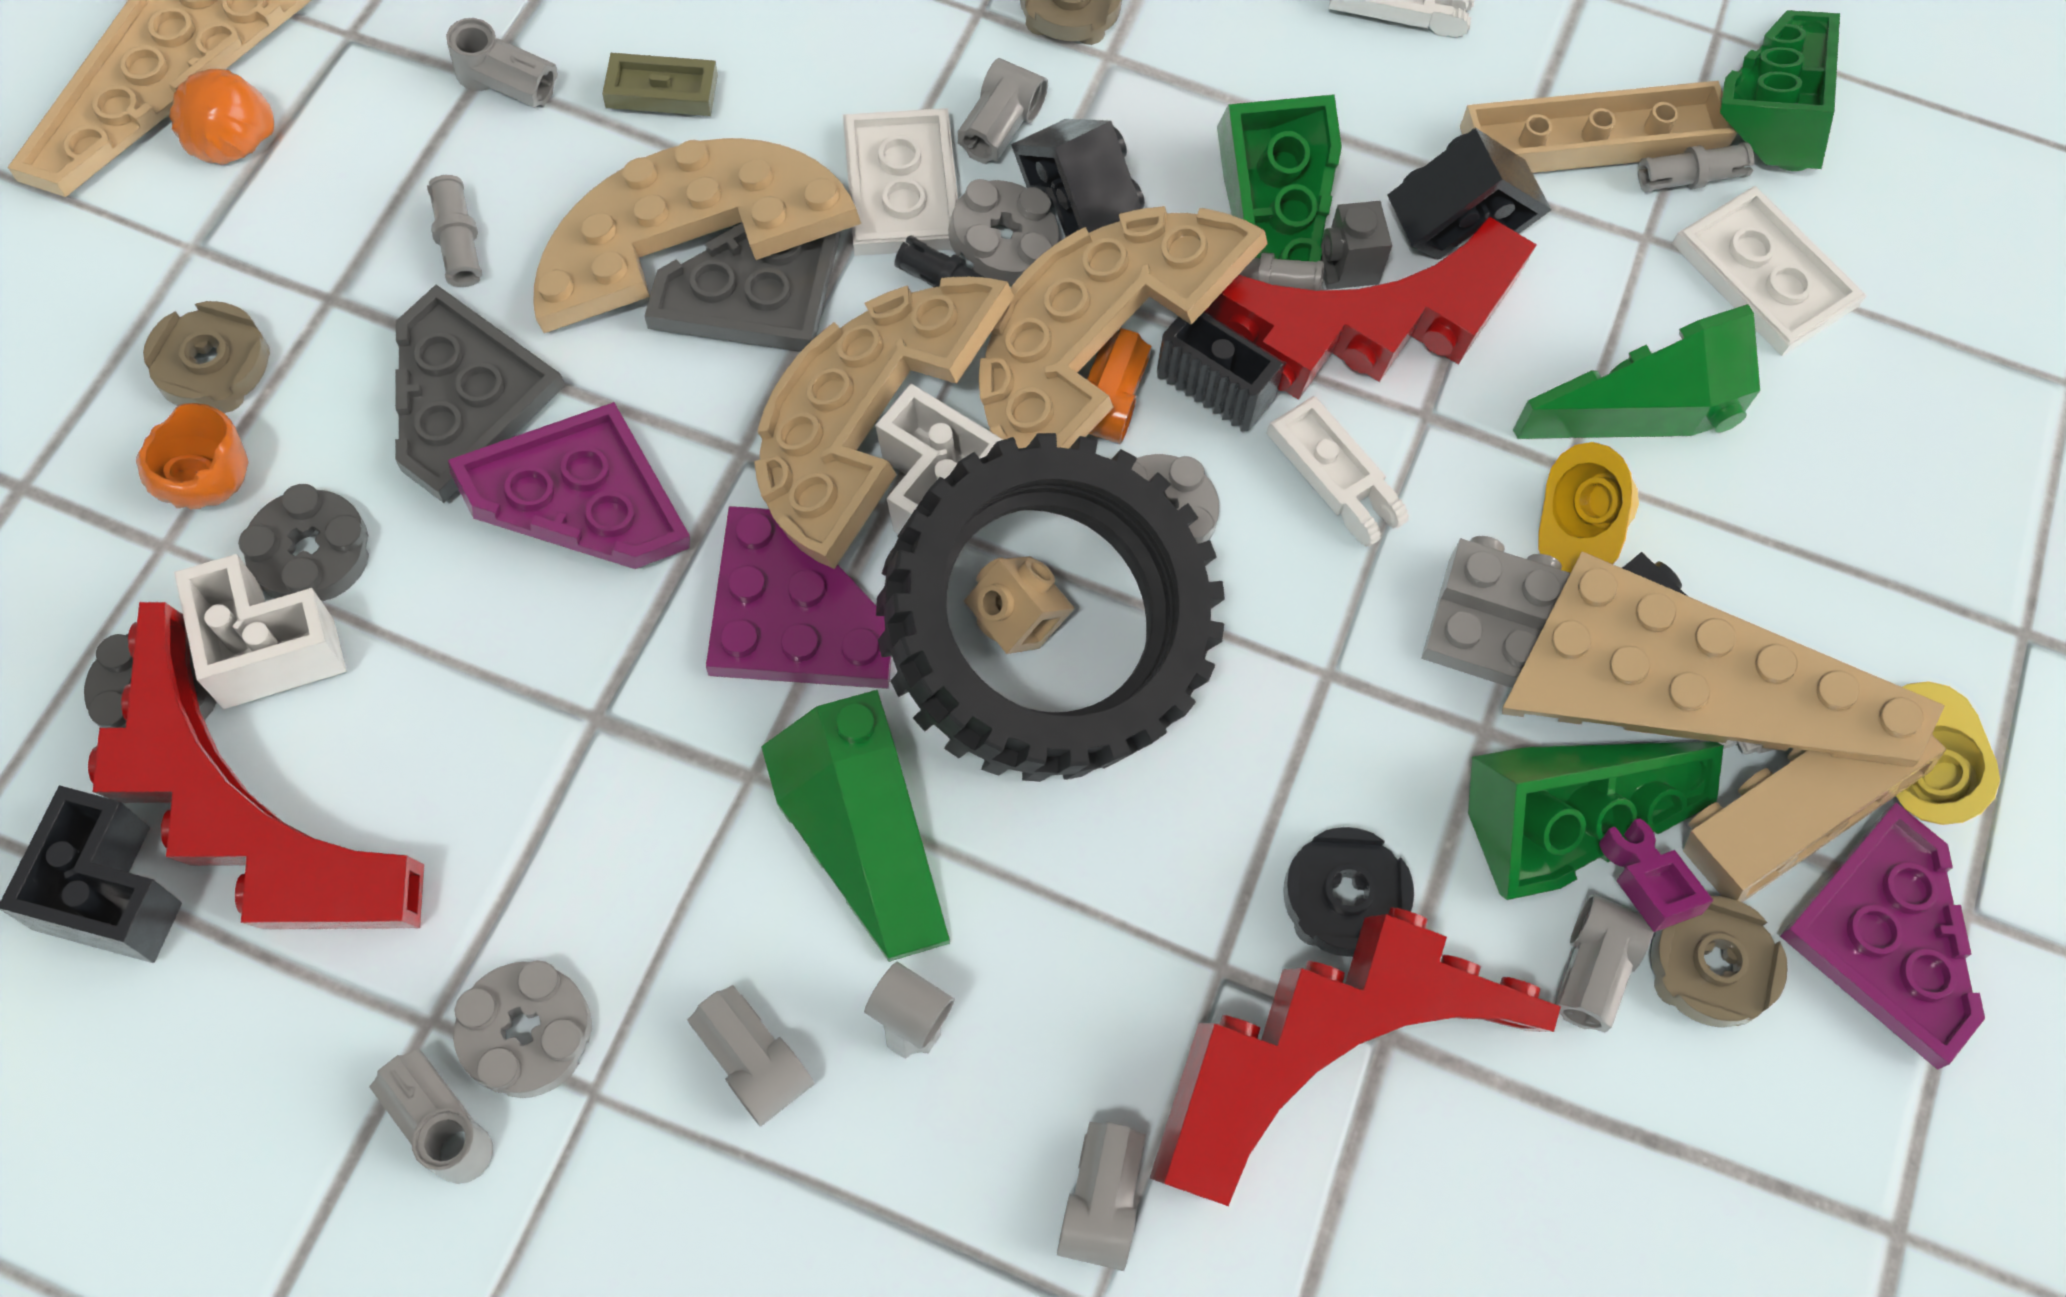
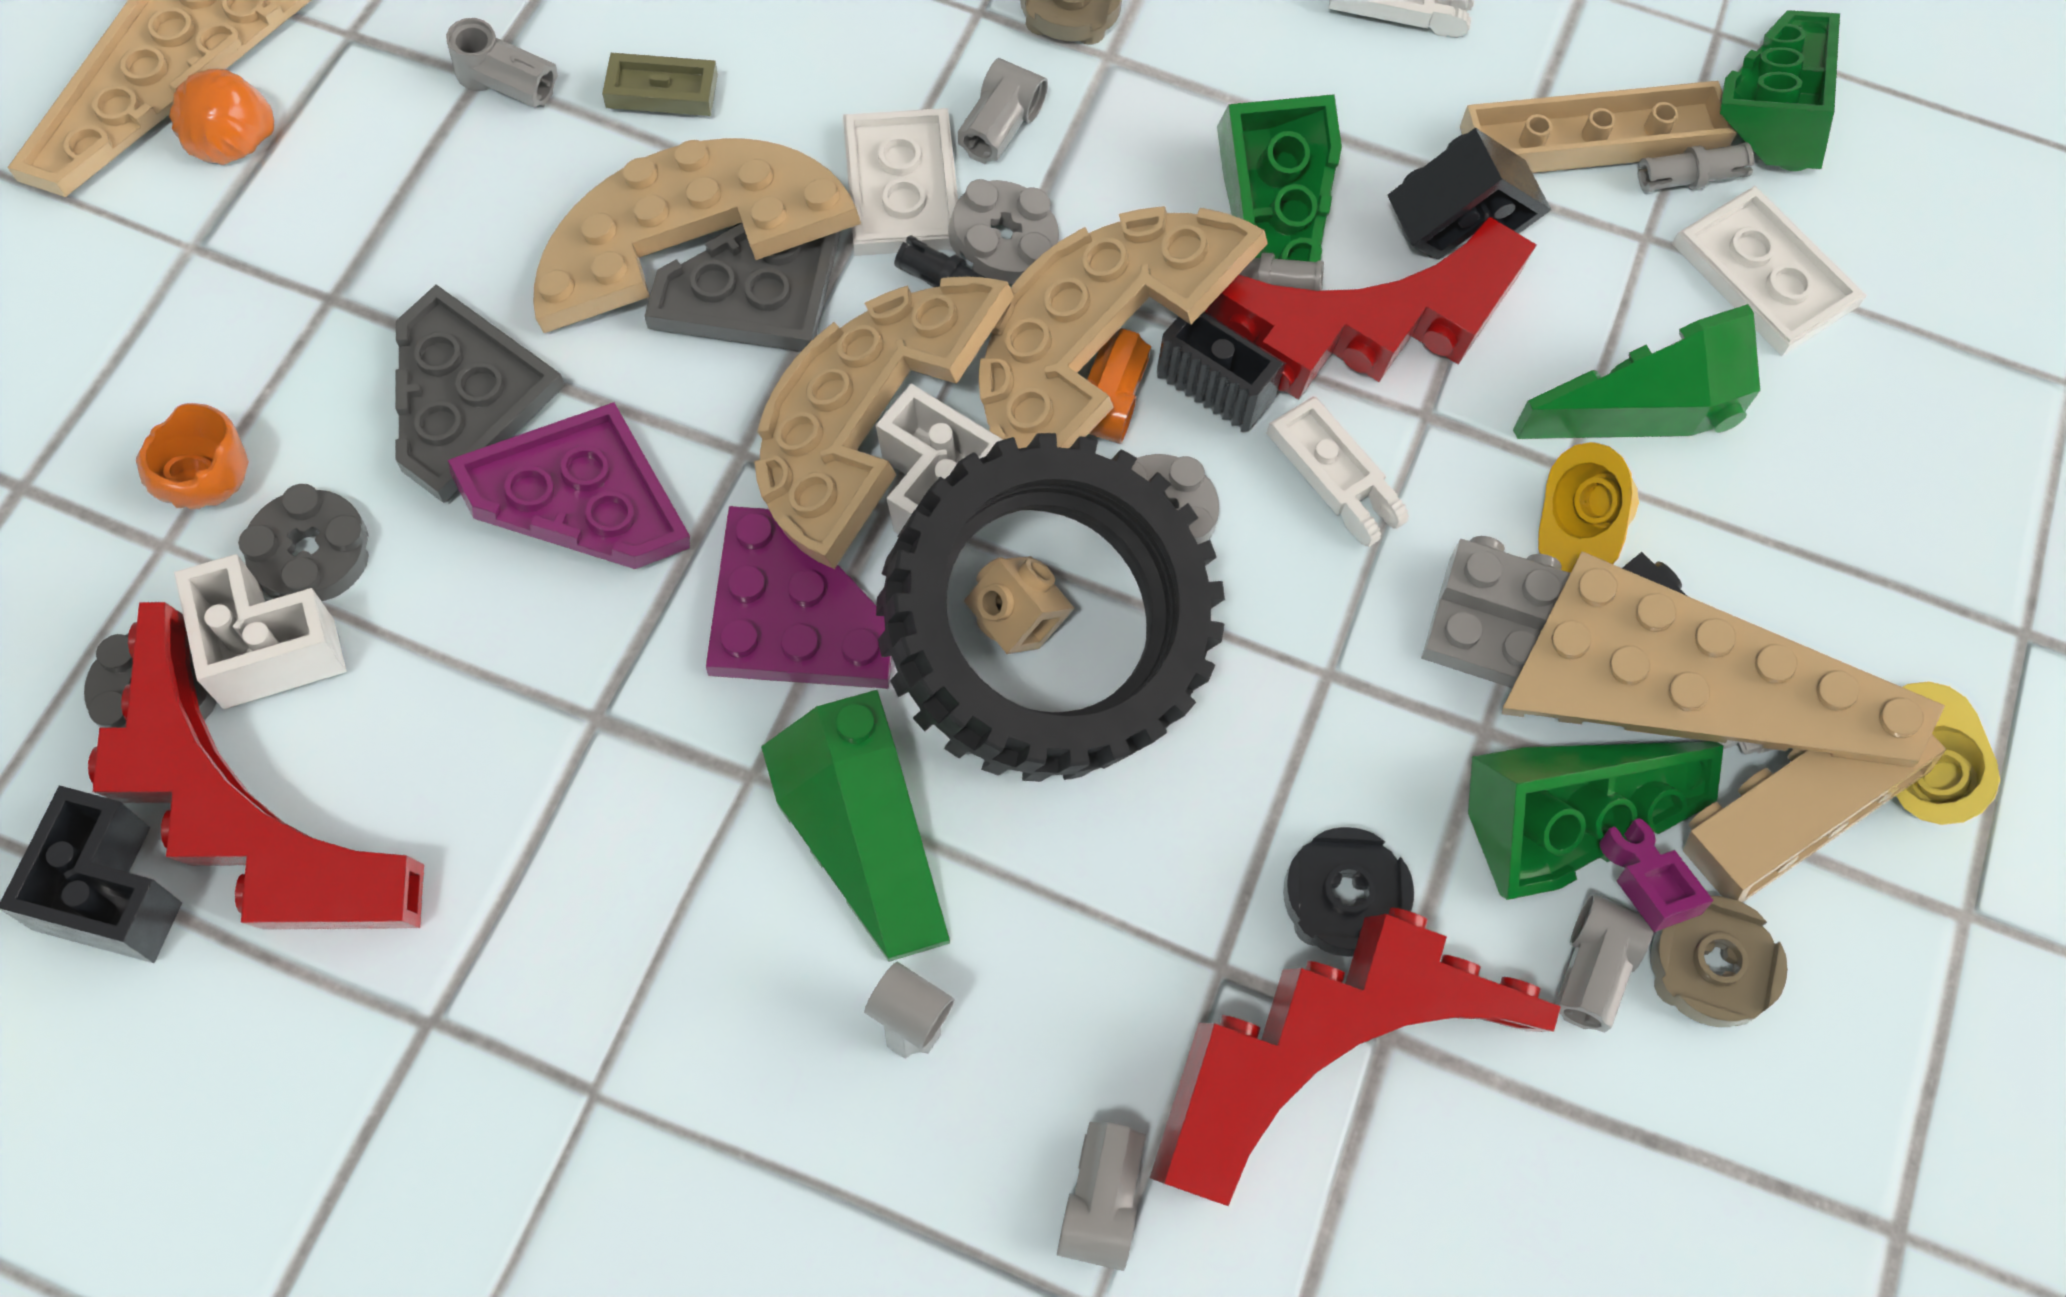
dark tan plate [143,301,270,413] -> none
light grey piece [369,1049,493,1184] -> none
light grey pin [427,175,483,287] -> none
light grey plate [453,960,592,1098] -> none
light grey piece [687,985,815,1127] -> none
black brick [1011,119,1145,237] -> none
dark grey brick [1320,201,1392,290] -> none
magenta plate [1780,802,1985,1070] -> none

